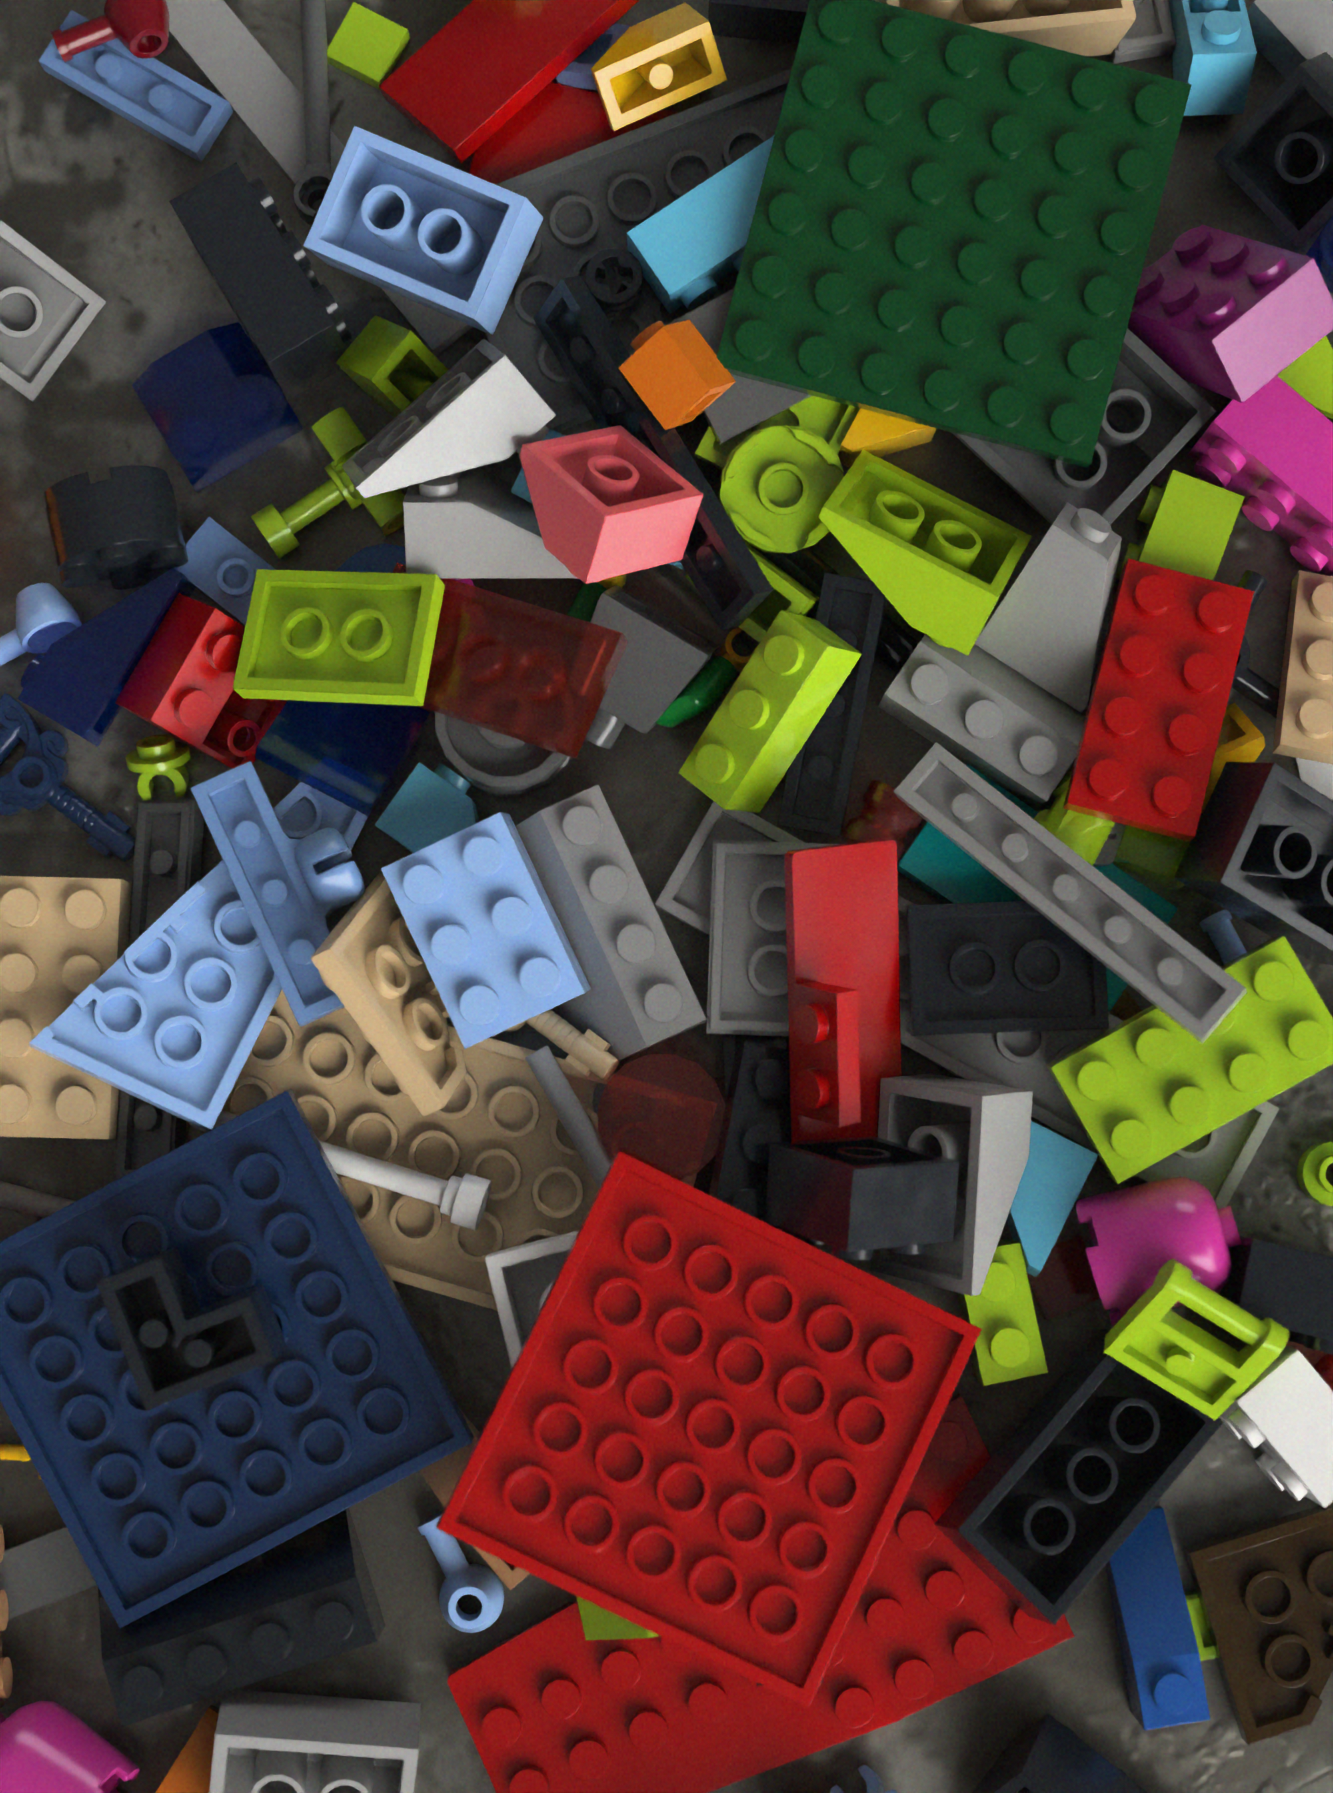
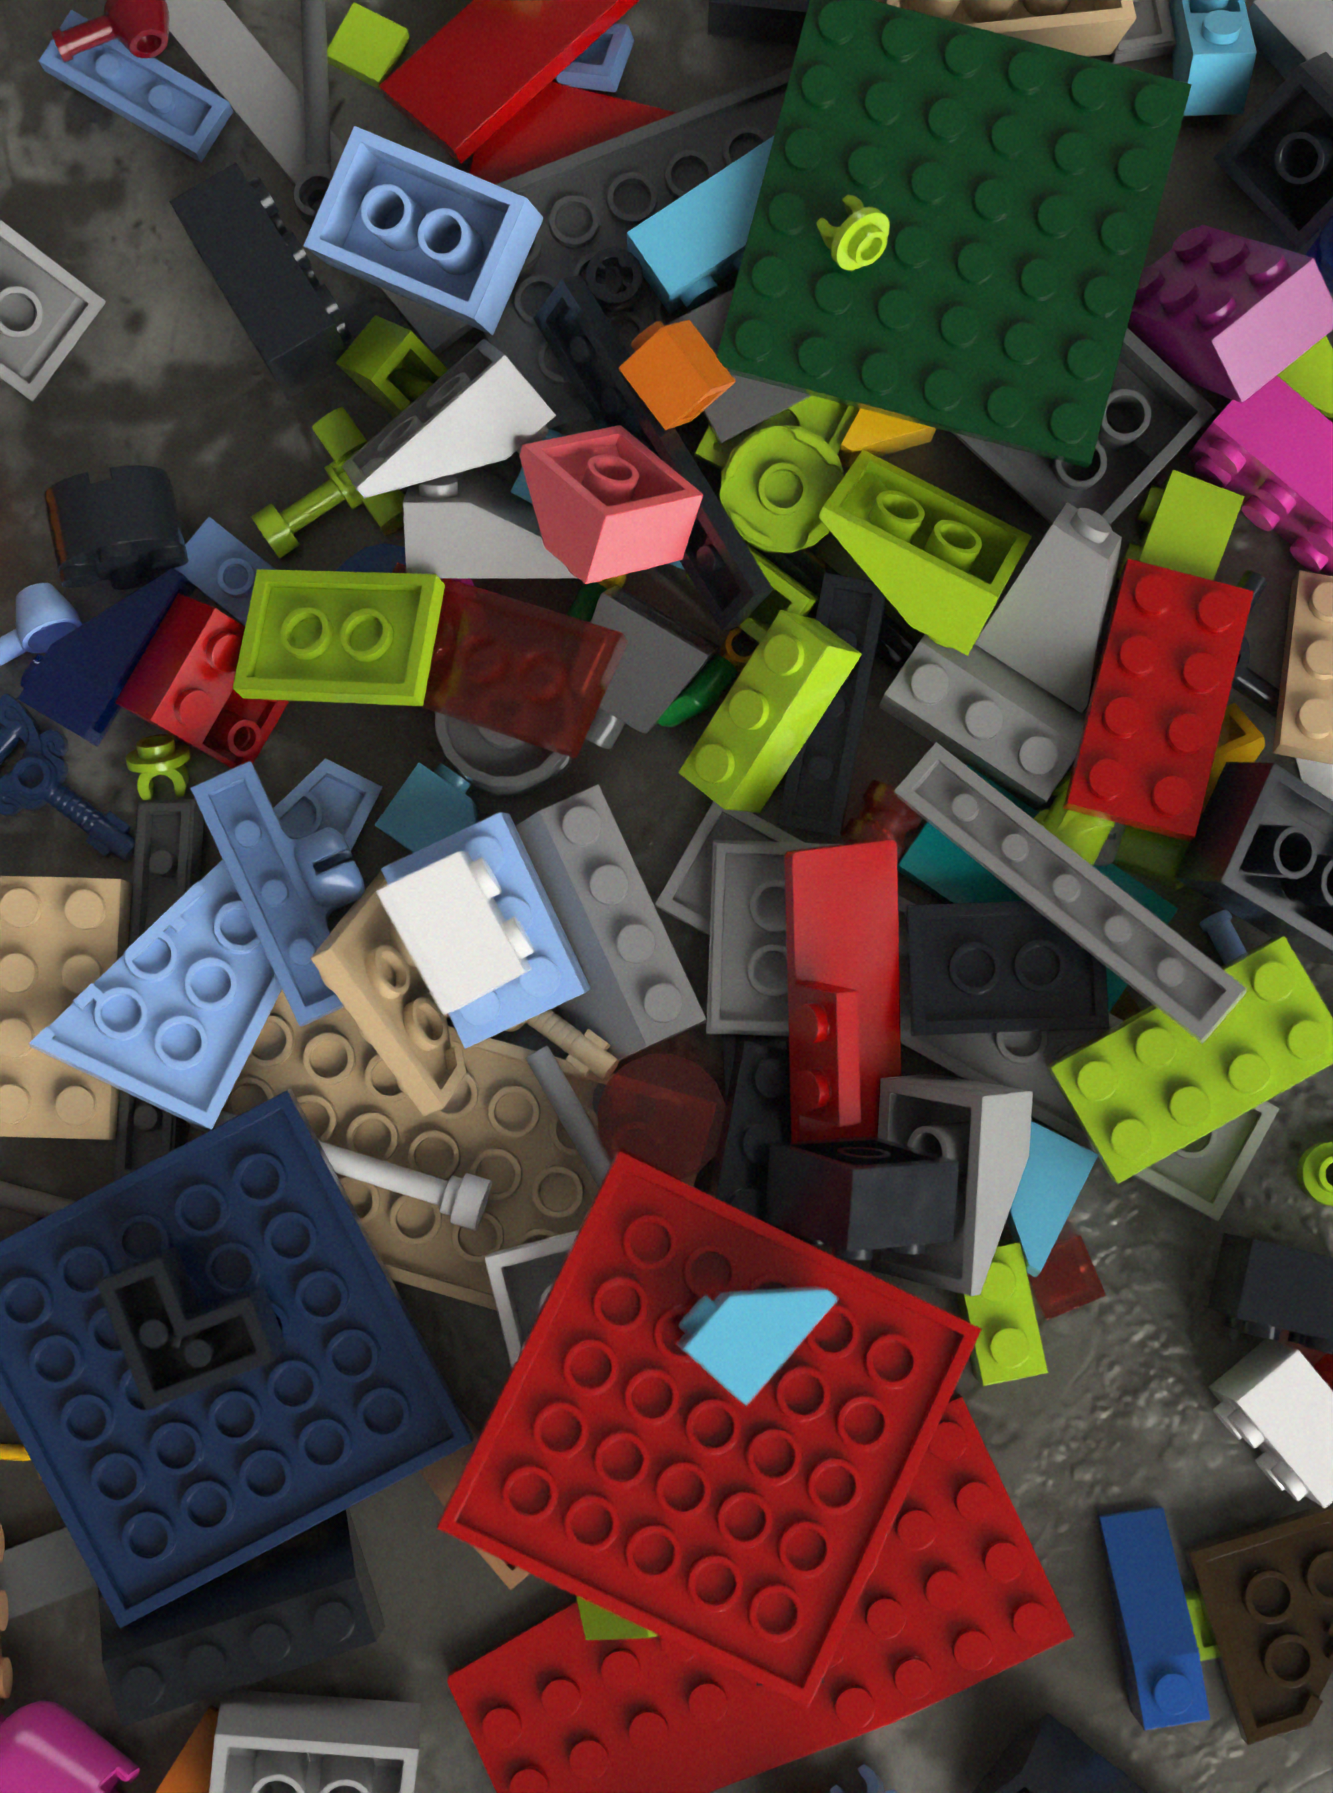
clear blue slope [132,322,304,492] -> none
clear blue tile [255,700,430,817] -> none
light blue bar [417,1511,504,1633] -> none
yellow slope [591,2,727,131] -> none
black brick [934,1329,1223,1625] -> none
dark pink cylinder [1076,1176,1242,1327] -> none
lime plate [1104,1258,1289,1420] -> none
none -> white slope [376,851,534,1015]
none -> medium azure slope [677,1286,838,1405]
none -> lime plate [816,195,890,270]

